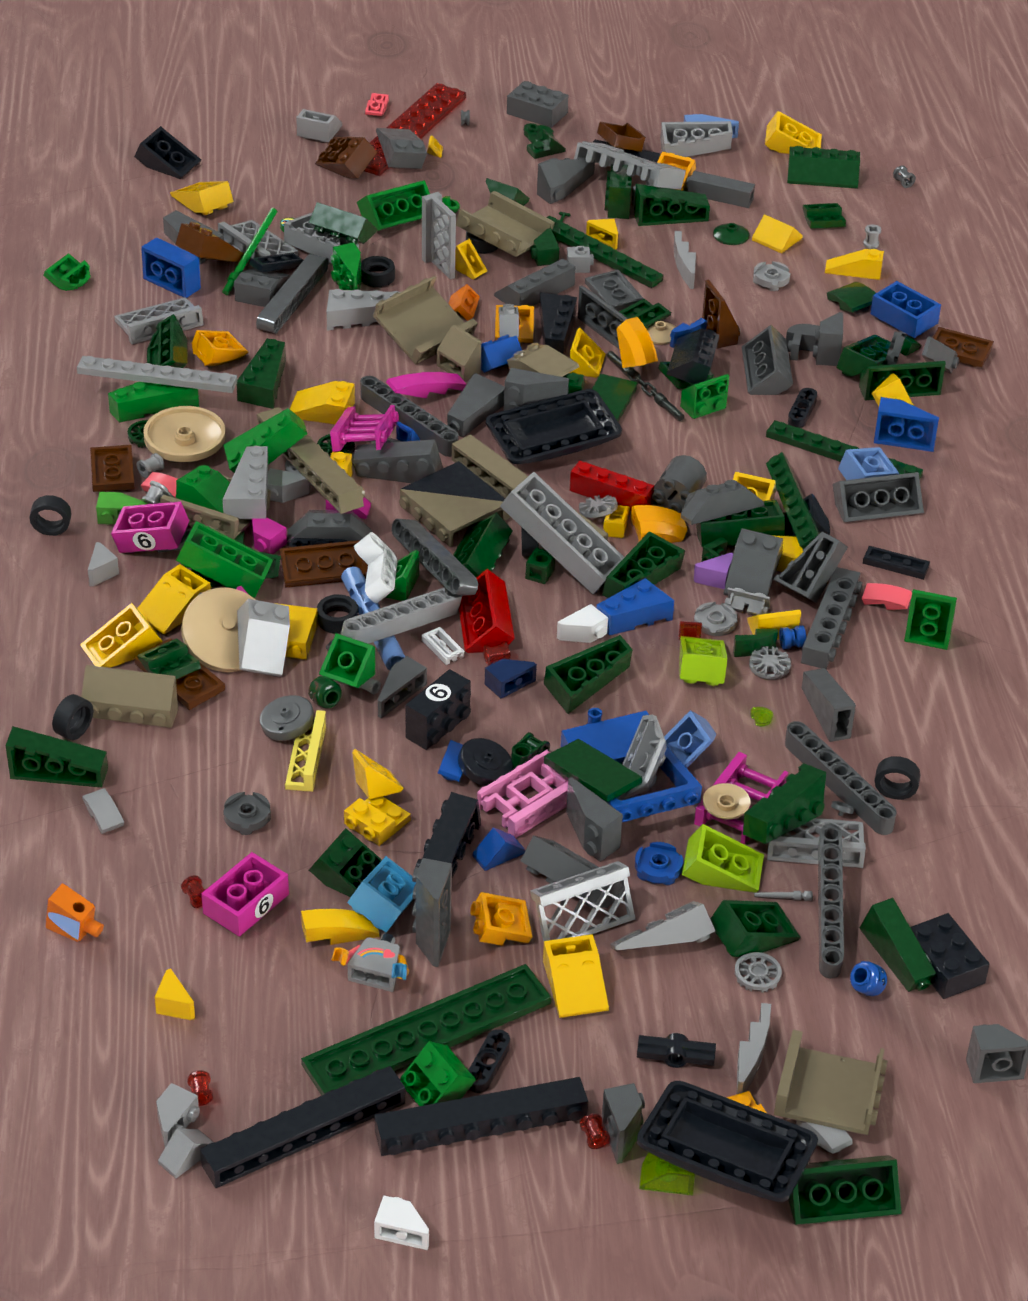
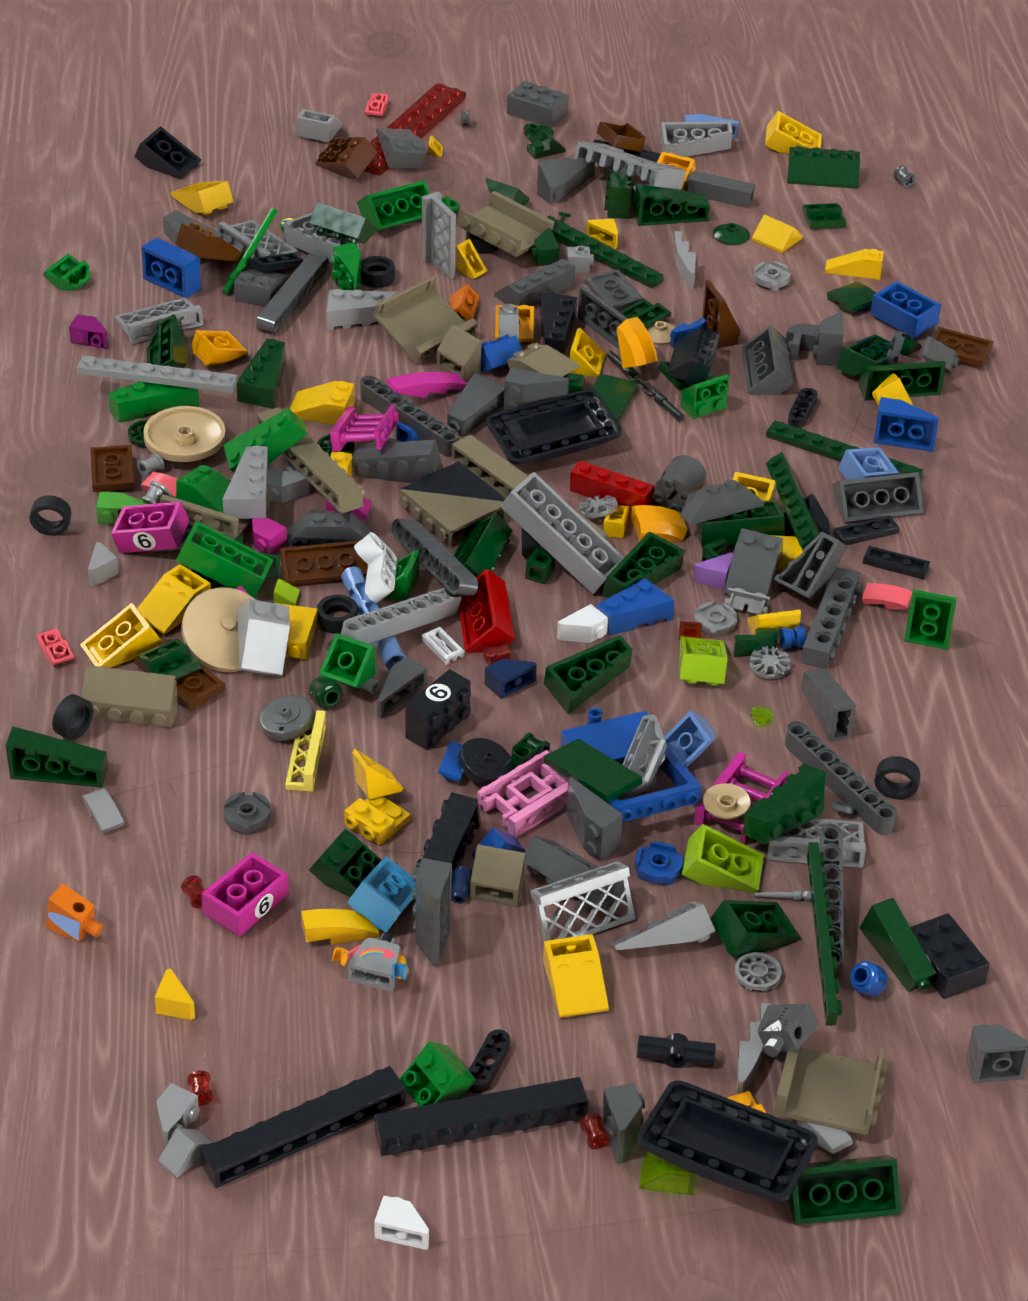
dark green plate [301,964,552,1096] -> none
light orange plate [470,892,532,946] -> none
light grey bush [863,224,881,249] -> none
none -> coral slope [36,628,74,666]
none -> magenta slope [69,314,108,349]
none -> lime slope [274,579,300,606]
none -> dark blue cone [451,866,472,904]
none -> dark tan slope [470,844,525,907]
none -> dark grey torso [758,1003,819,1057]
none -> dark green plate [806,842,842,1026]
none -> black tile [833,516,899,545]

